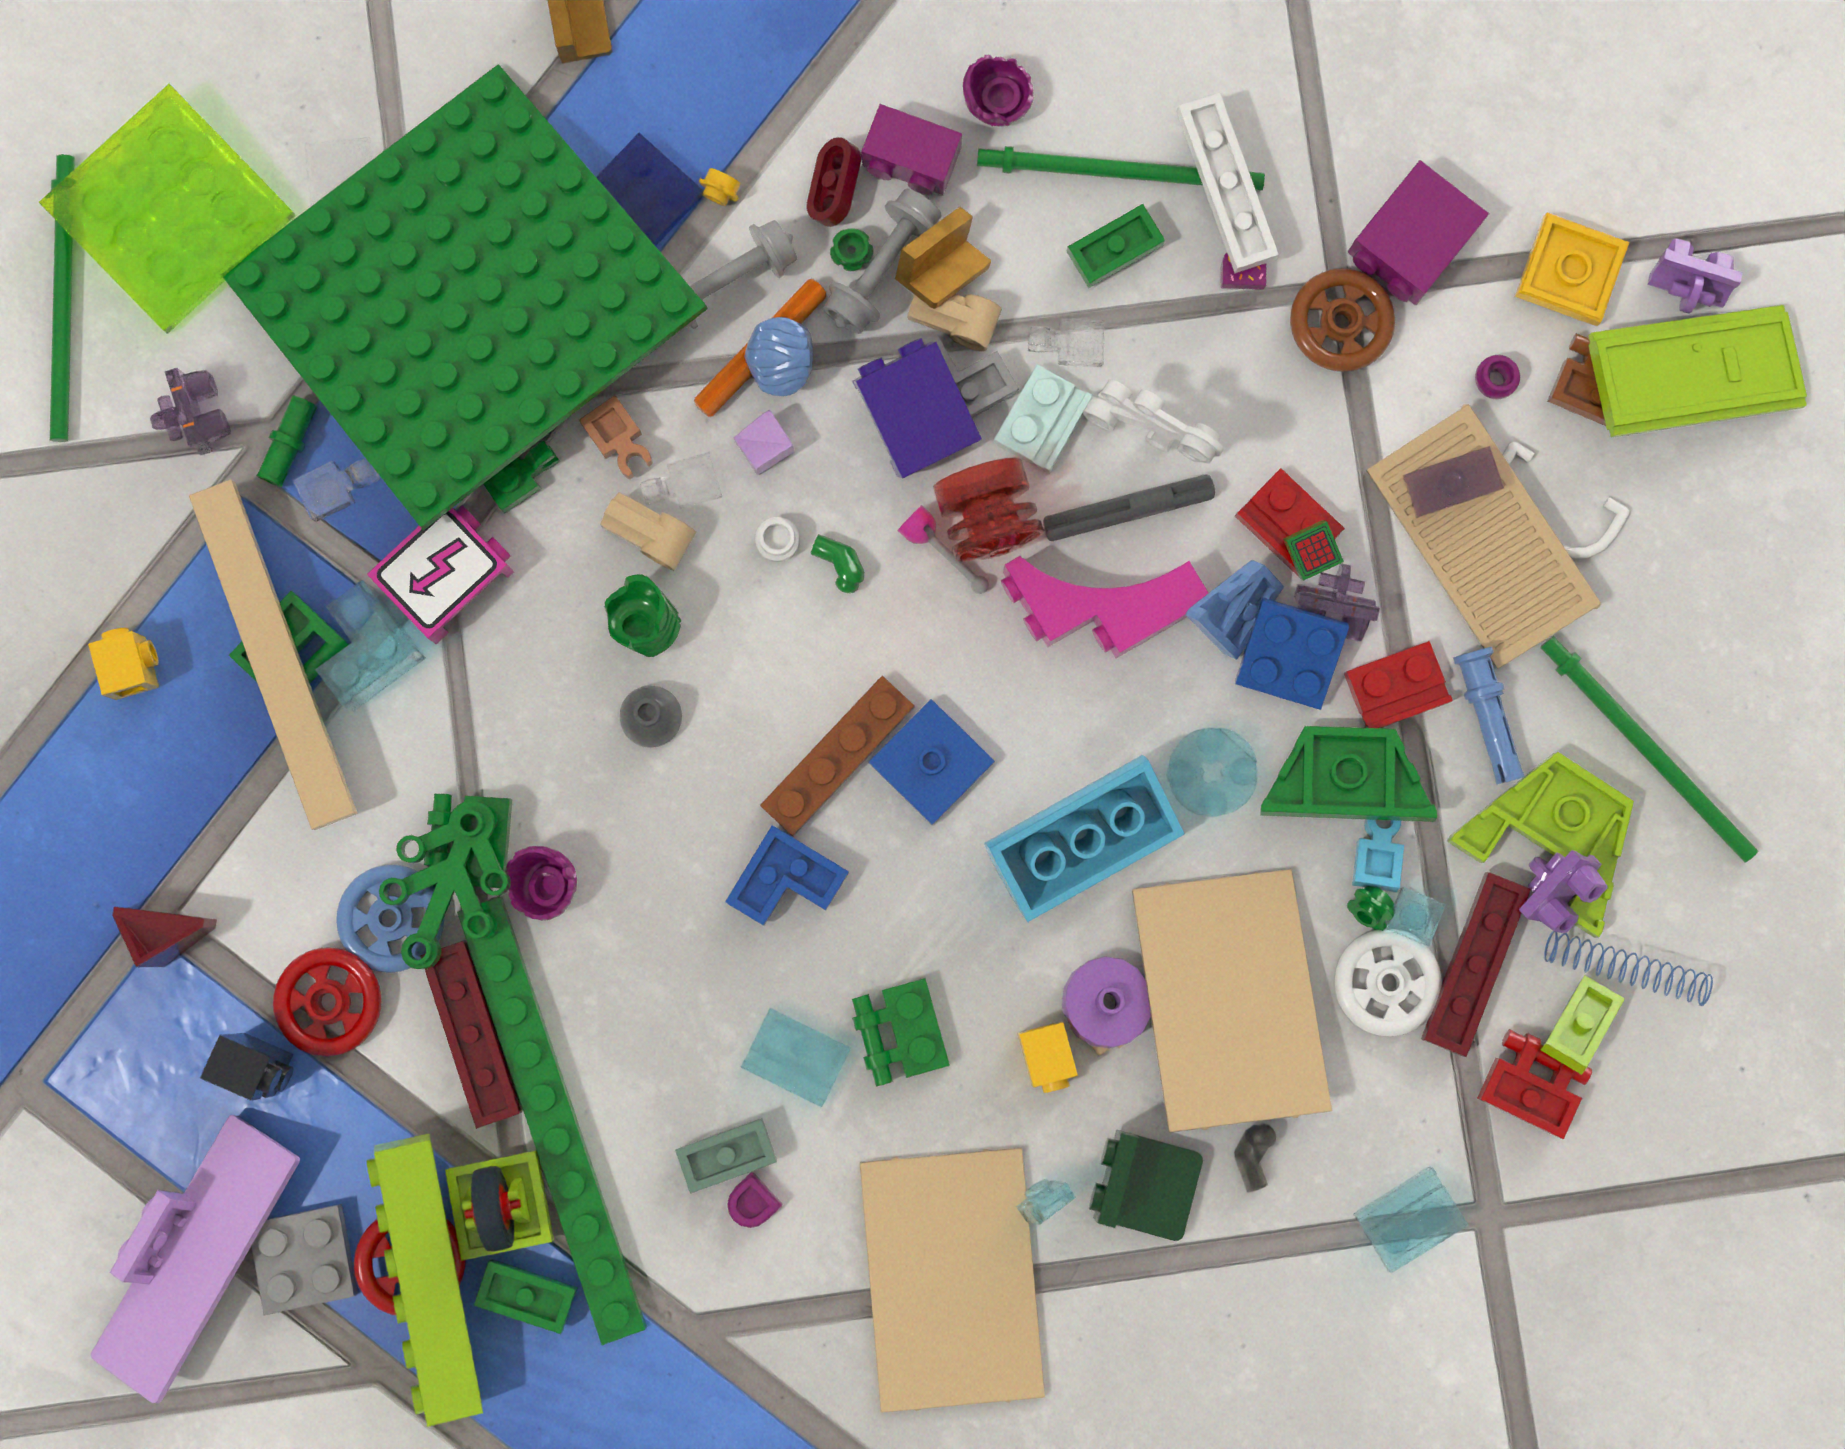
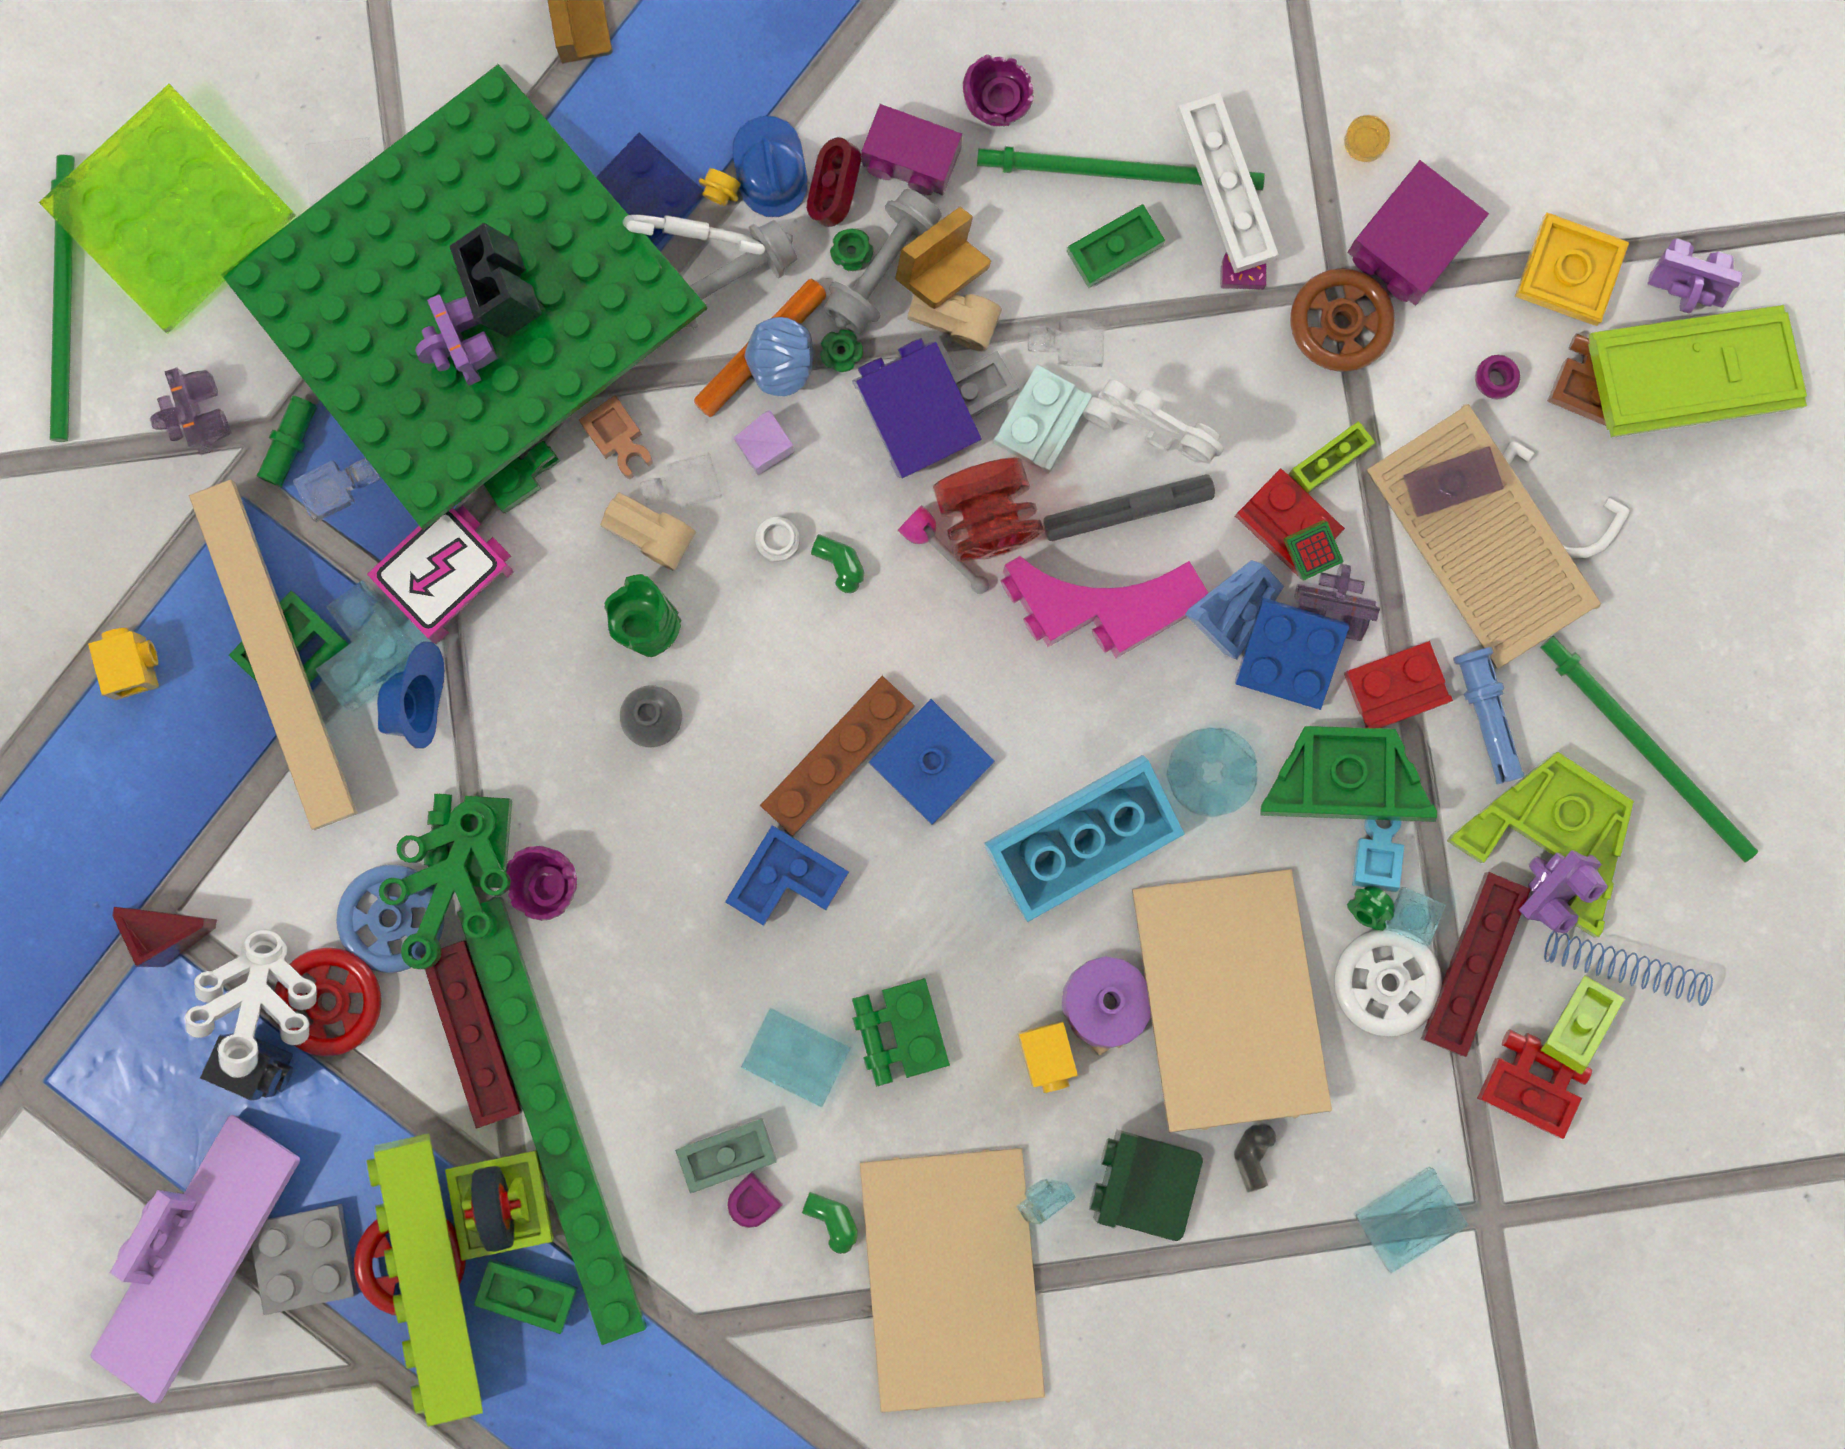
none -> white plant [185,930,317,1078]
none -> blue piece [377,641,445,749]
none -> medium lavender hips [415,294,498,385]
none -> black brick [449,223,542,337]
none -> white piece [623,215,765,255]
none -> blue piece [733,116,807,217]
none -> green arm [802,1192,858,1254]
none -> green plate [820,329,863,372]
none -> lime piece [1288,421,1375,493]
none -> clear yellow tile [1344,115,1390,162]

